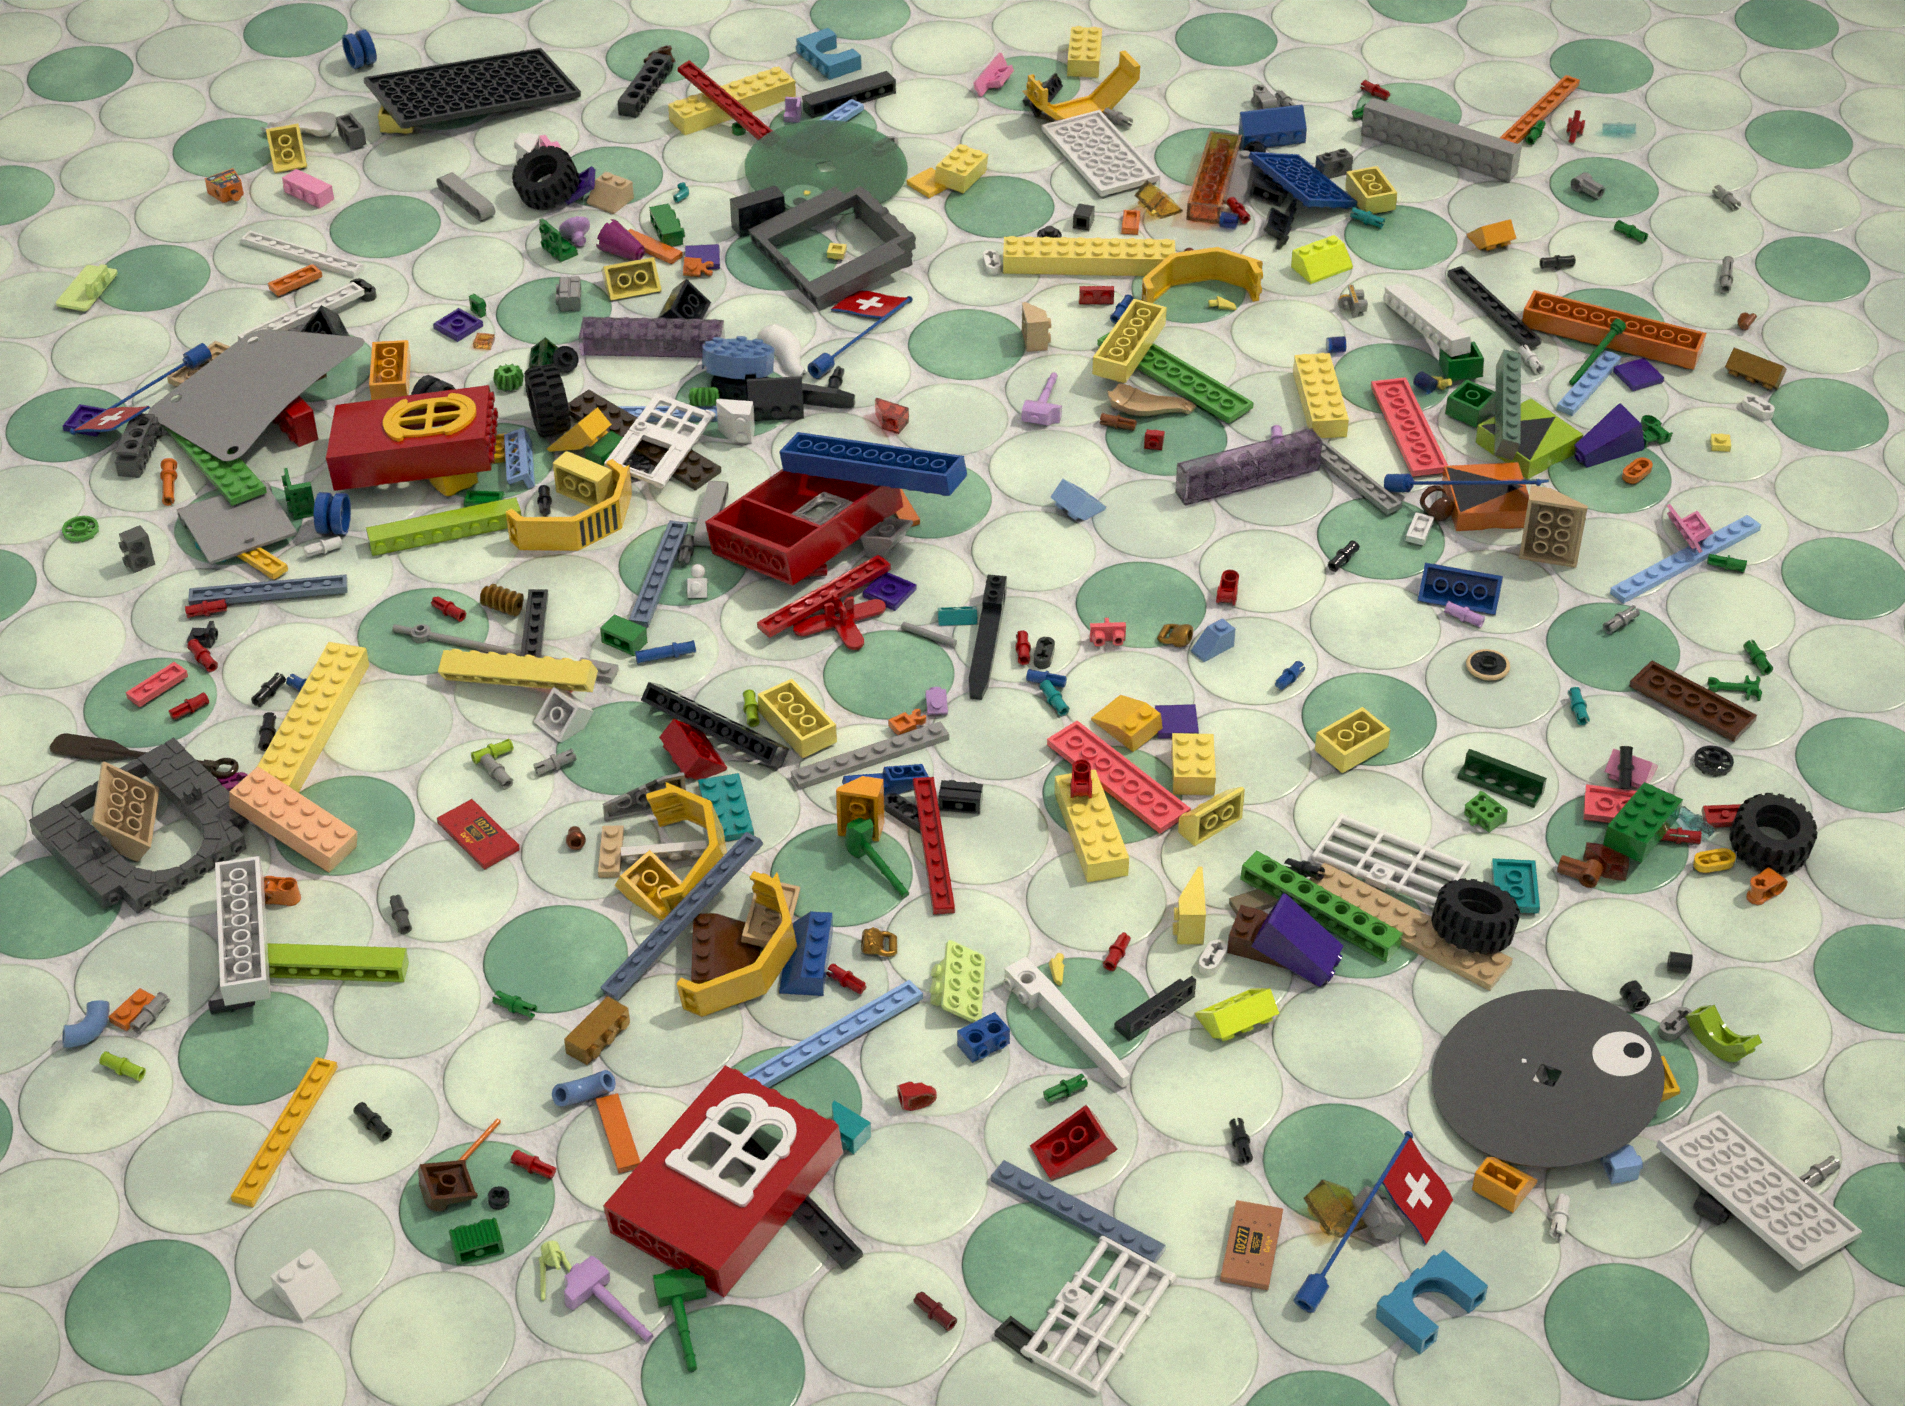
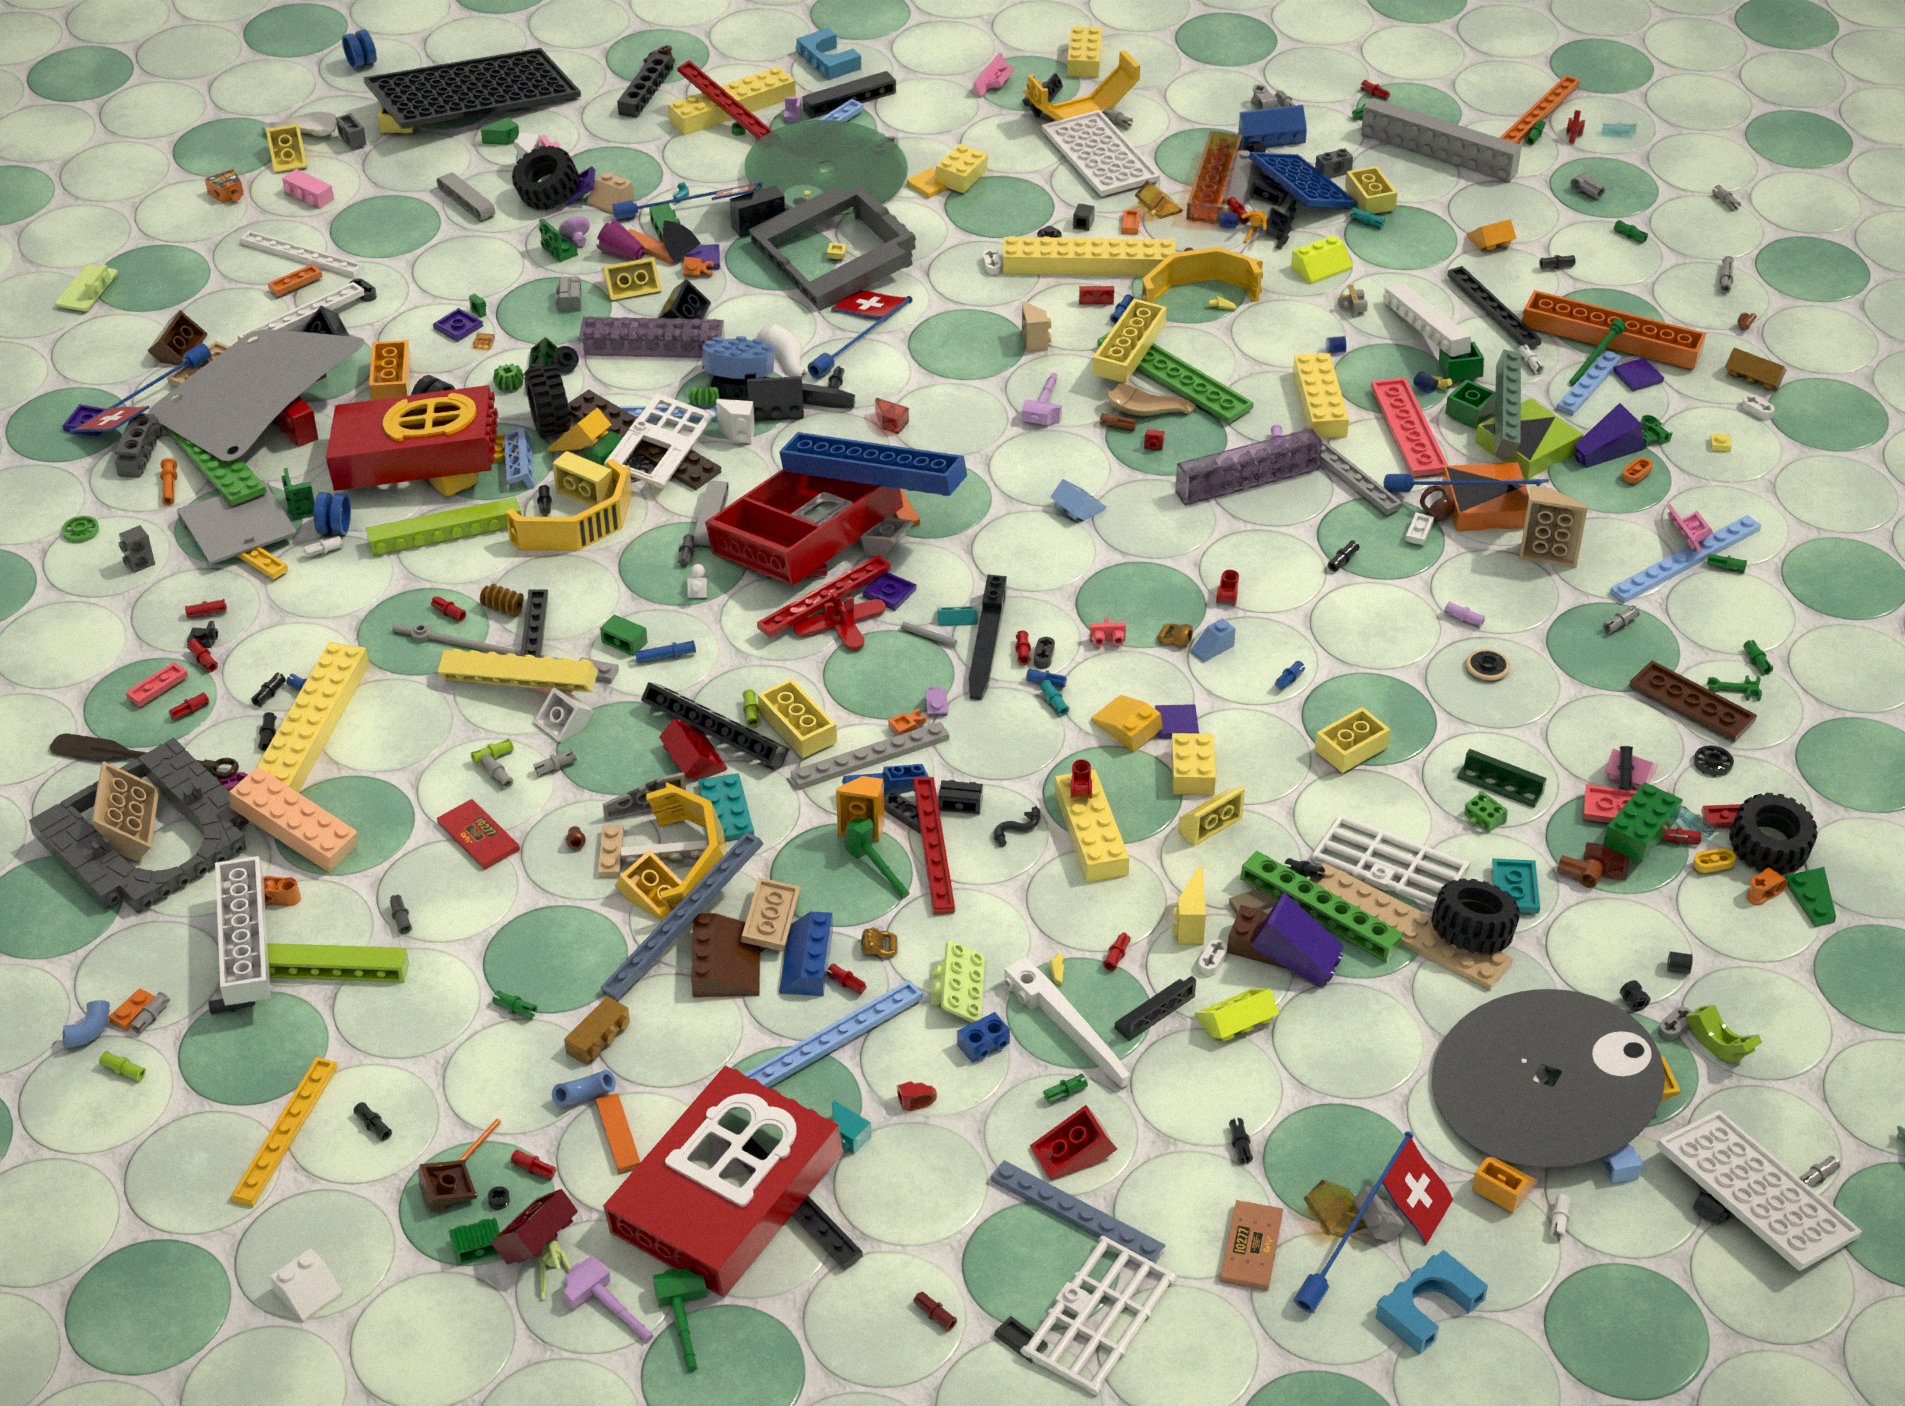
sand blue plate [188,574,348,606] -> none
green tile [464,490,505,507] -> none
sand blue plate [629,520,688,628] -> none
yellow panel [676,871,797,1017] -> none
coral plate [1047,721,1191,834] -> none
blue slope [1418,563,1503,615] -> none
teal pin [1568,687,1590,725] -> none
none -> reddish brown slope [147,310,208,365]
none -> green slope [480,117,519,145]
none -> dark red brick [491,1189,579,1265]
none -> blue flag [612,181,763,220]
none -> black shield [662,220,701,262]
none -> black animal [993,806,1041,847]
none -> light orange plant [1241,210,1268,243]
none -> green wing [1785,867,1836,927]

